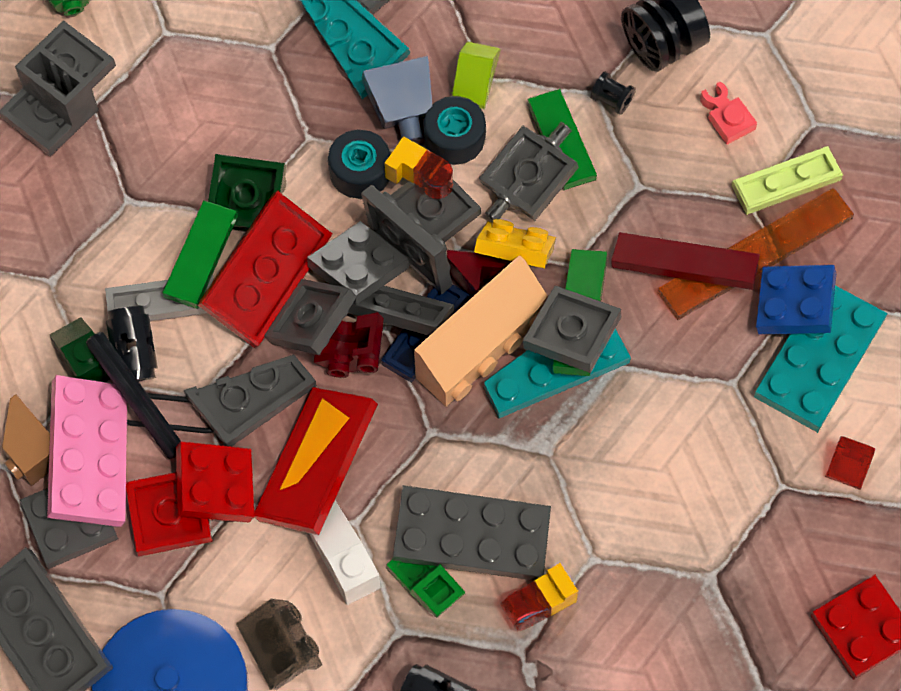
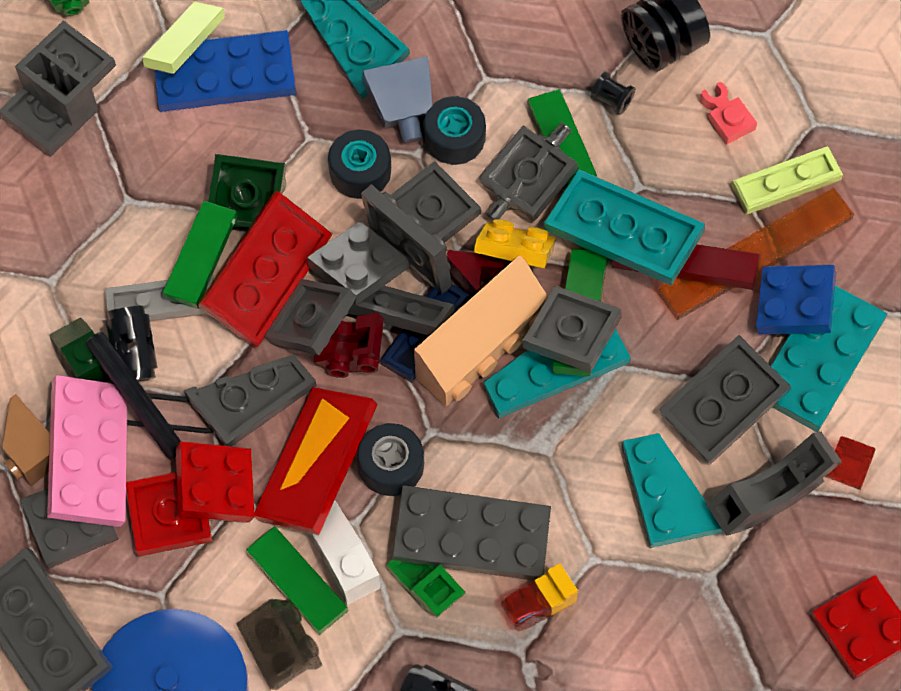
leg [384,136,453,199] -> none
lime slope [452,41,500,109] -> none
none -> yellowish green tile [142,2,225,74]
none -> blue plate [155,30,296,112]
none -> green tile [246,526,348,636]
none -> black wheel [357,423,424,496]
none -> teal plate [544,169,705,286]
none -> teal wing [622,433,723,548]
none -> dark grey plate [659,335,791,465]
none -> dark grey arch [706,431,842,536]

